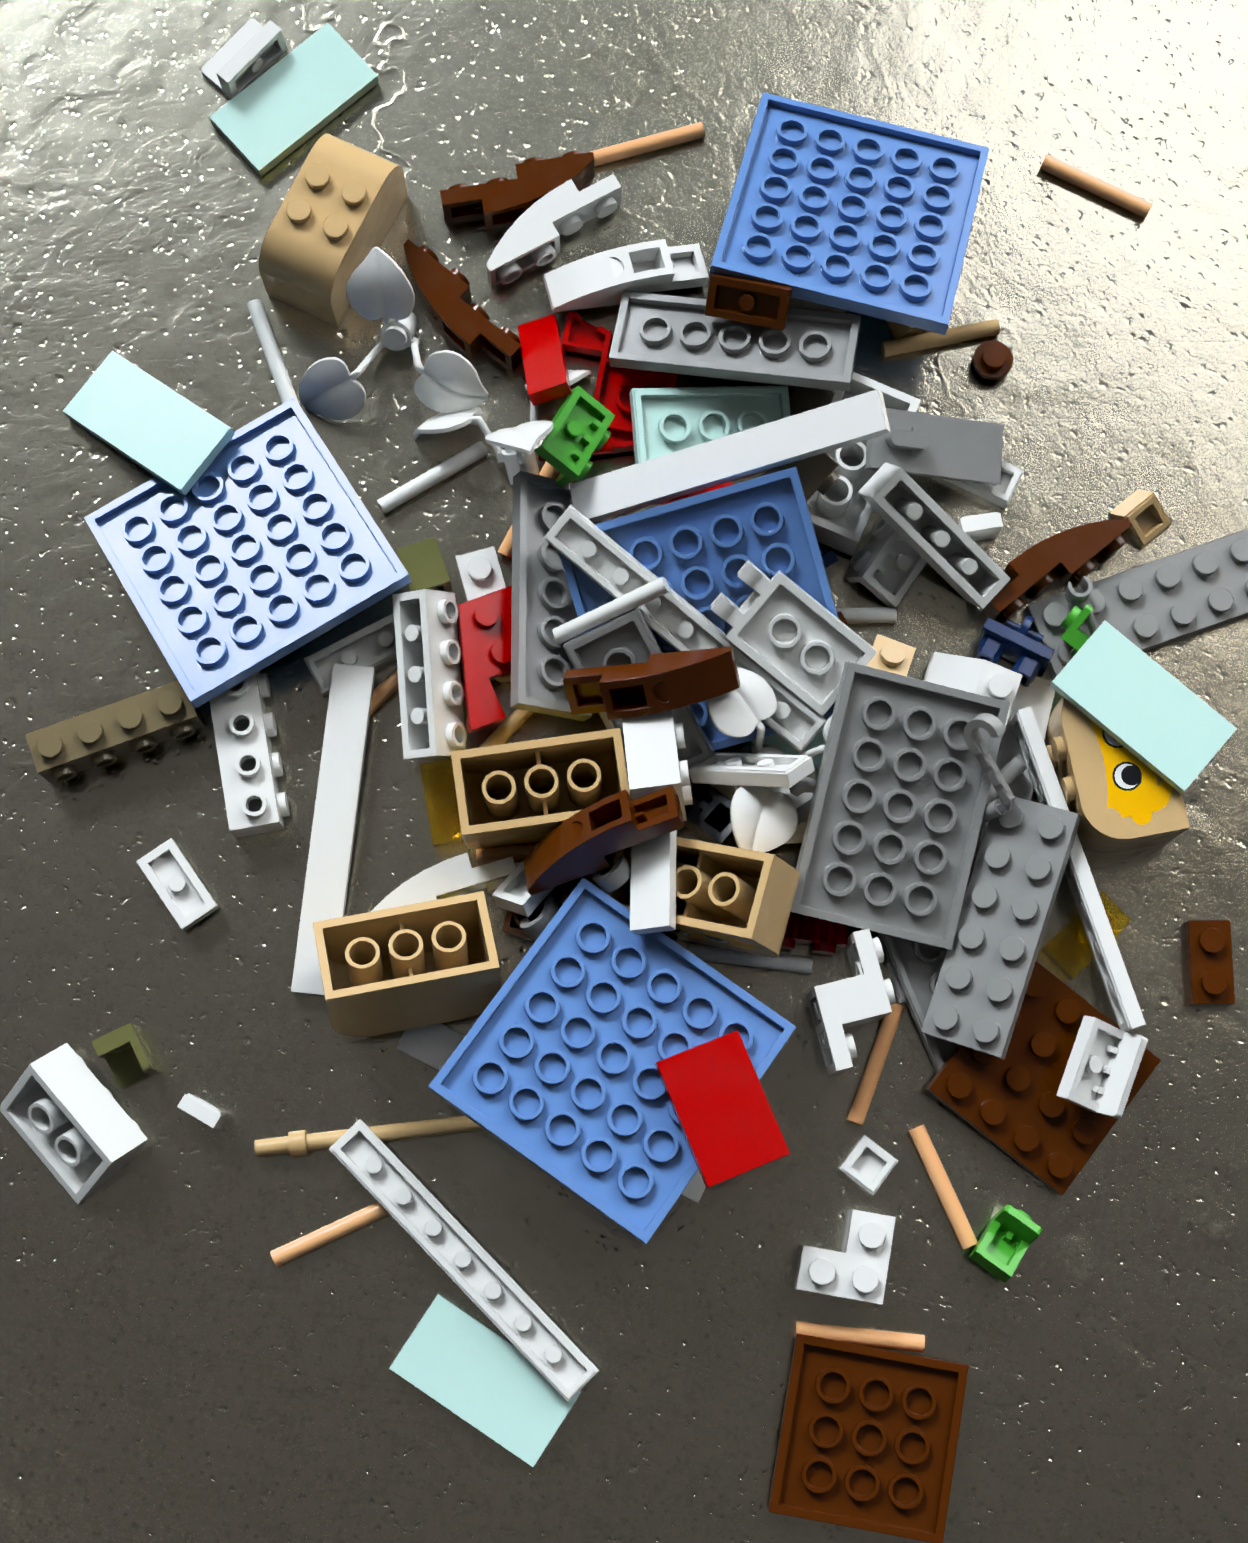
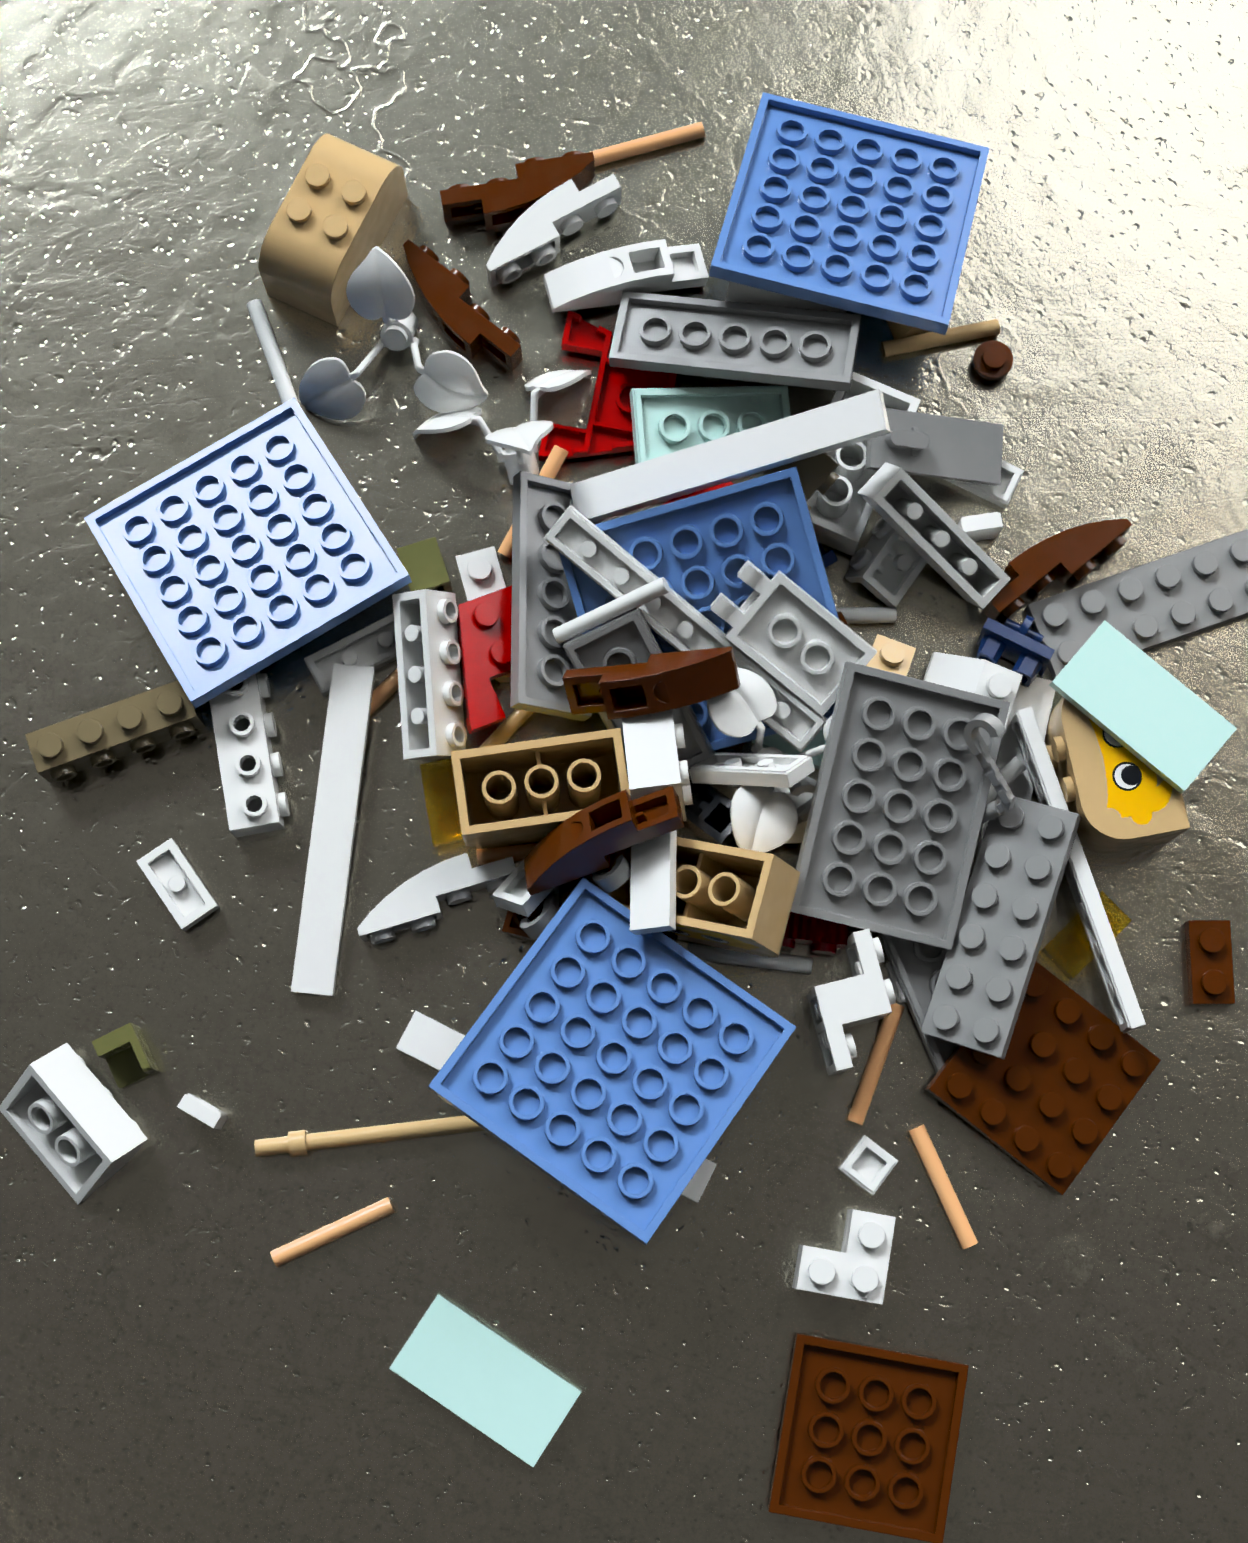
light aqua tile [63,350,235,496] -> none
white panel [201,19,287,99] -> none
light aqua tile [209,23,379,177] -> none
tan brick [313,891,501,1037] -> none
white tile [329,1119,599,1402] -> none
white bar [377,441,488,514] -> none
red tile [518,313,571,406] -> none
bright green bracket [534,385,615,487] -> none
red tile [655,1030,790,1189] -> none
reddish brown plate [705,273,793,330] -> none
light nougat bar [794,1321,925,1353] -> none
bright green bracket [969,1204,1042,1283] -> none
light nougat bar [1040,155,1153,218] -> none
white bracket [1056,1015,1148,1119] -> none
bright green bracket [1060,604,1094,657] -> none
light grey hand [1065,576,1099,635] -> none
tan slope [1110,489,1172,548] -> none

